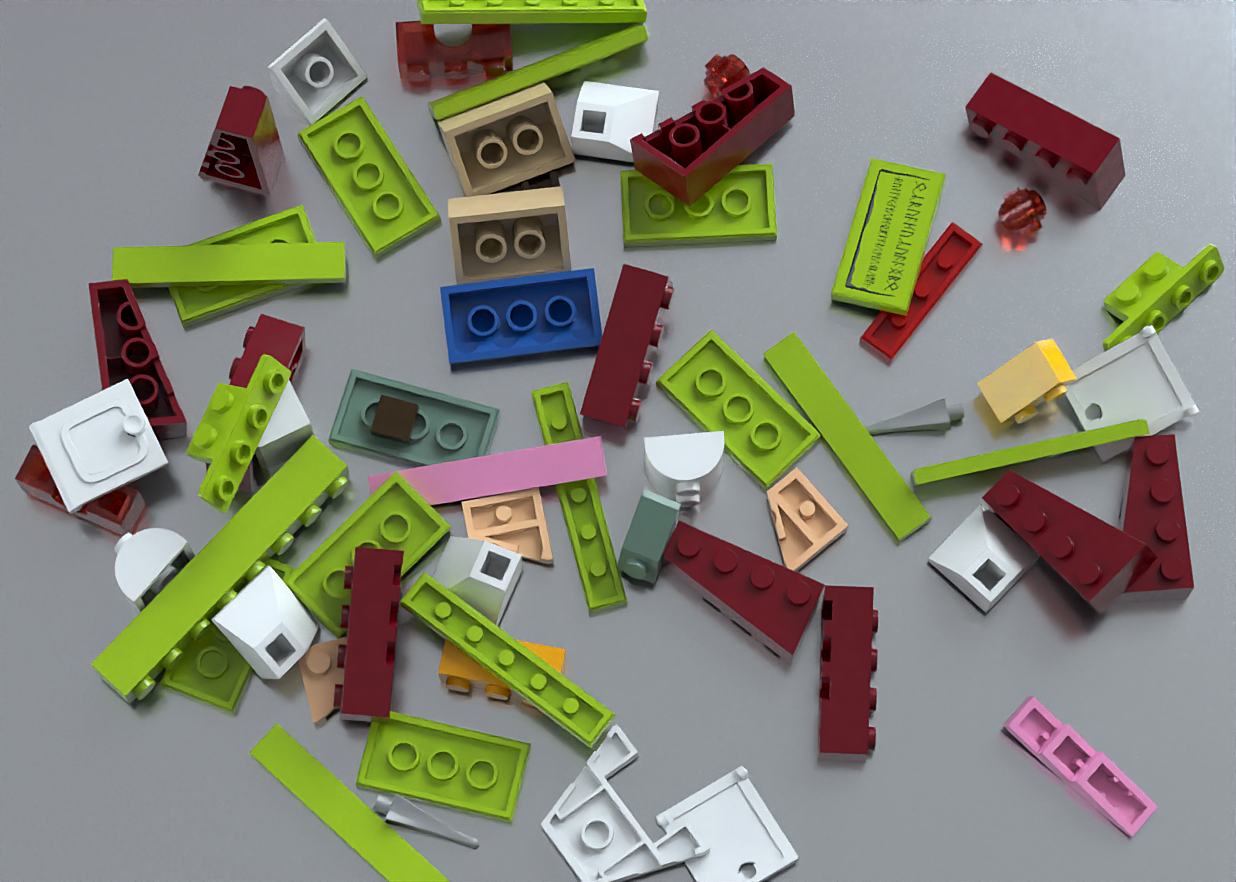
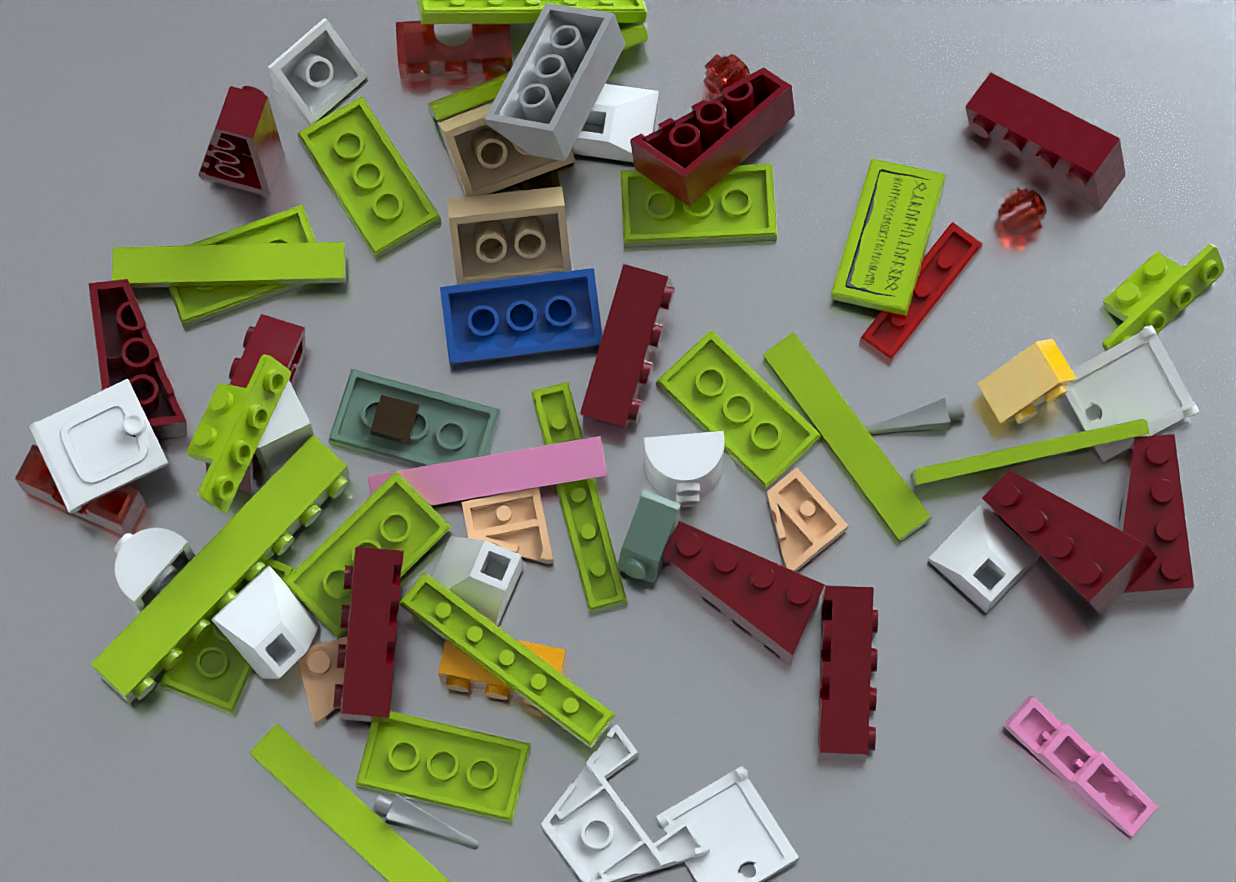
none -> light grey slope [484,3,625,161]

